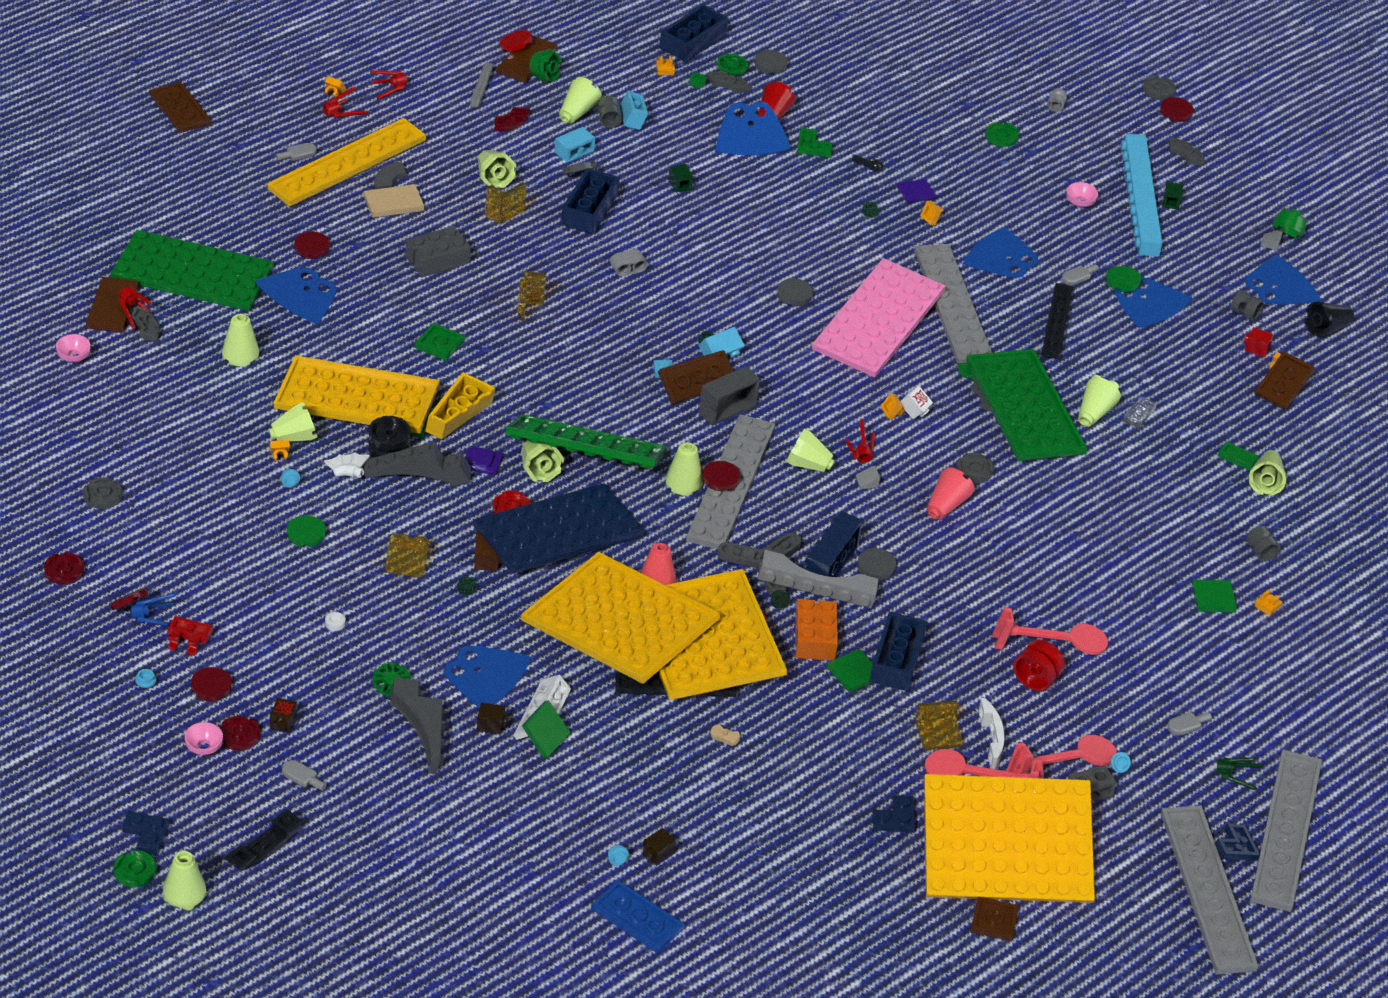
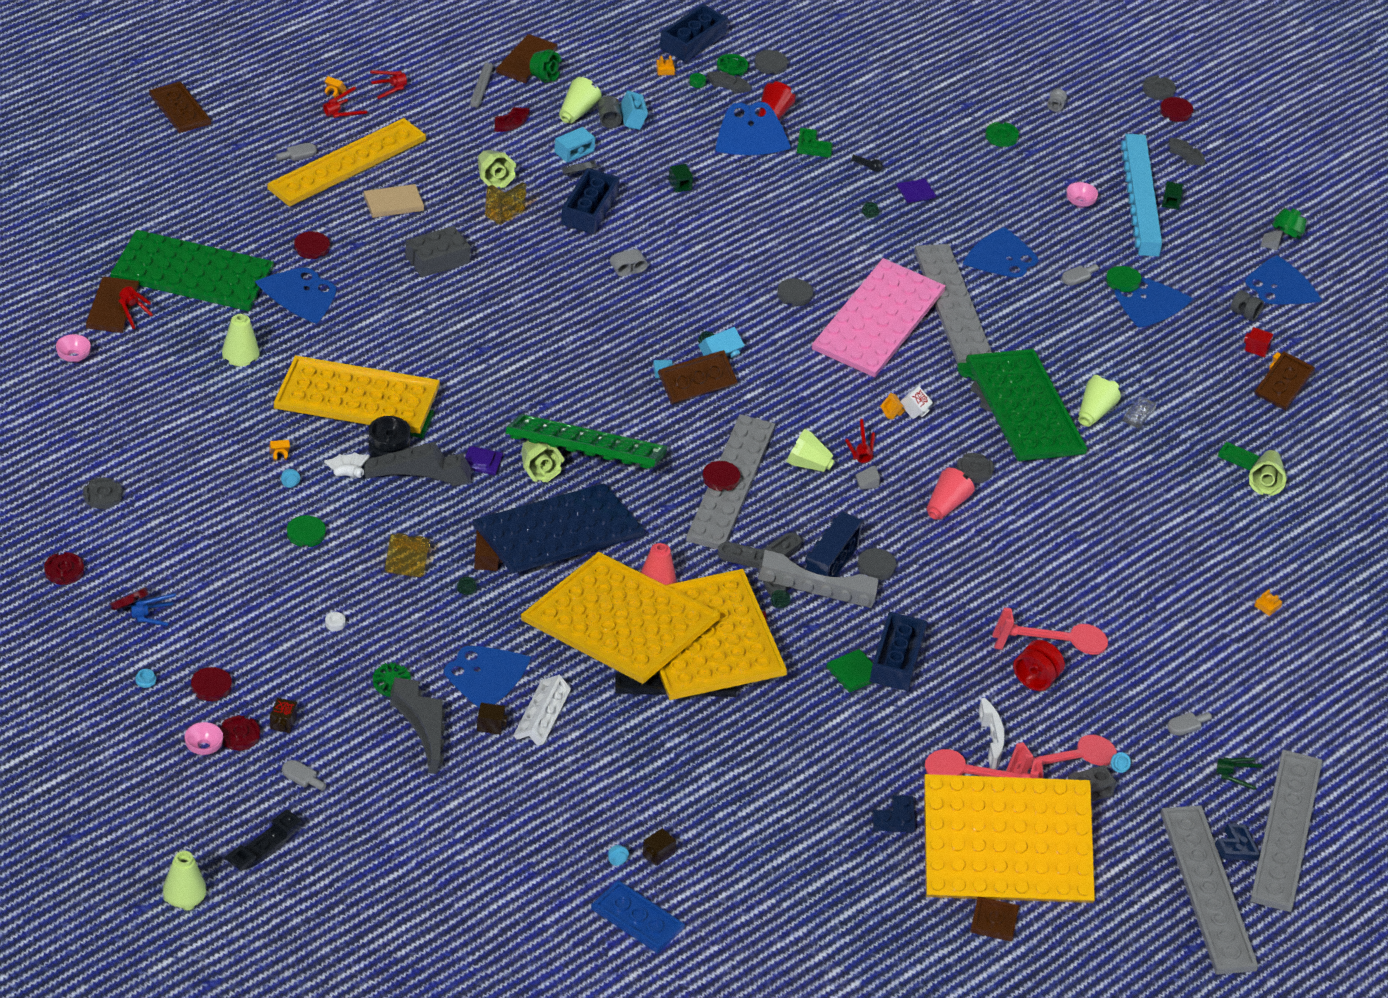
green tile [113,850,157,888] -> none
dark blue plate [122,811,170,856] -> none
dark grey tile [131,306,159,343] -> none
red plate [167,616,213,656] -> none
yellowish green cone [269,402,317,442] -> none
dark grey tile [374,161,406,189] -> none
green tile [415,323,465,361] -> none
yellow wedge [425,372,496,439] -> none
red tile [493,490,531,513] -> none
red tile [499,30,533,52] -> none
clear yellow bracket [518,272,546,322] -> none
green tile [521,700,570,758] -> none
yellowish green cone [665,442,703,496] -> none
dark grey piece [699,366,760,426] -> none
tan piece [710,724,740,746] -> none
orange piece [795,599,838,660] -> none
clear yellow bracket [915,701,963,750] -> none
light orange tile [920,201,943,225] -> none
black plate [1041,283,1073,359] -> none
green tile [1192,579,1237,613] -> none
dark grey wheel [1246,526,1281,562] -> none
black cone [1305,301,1354,337] -> none

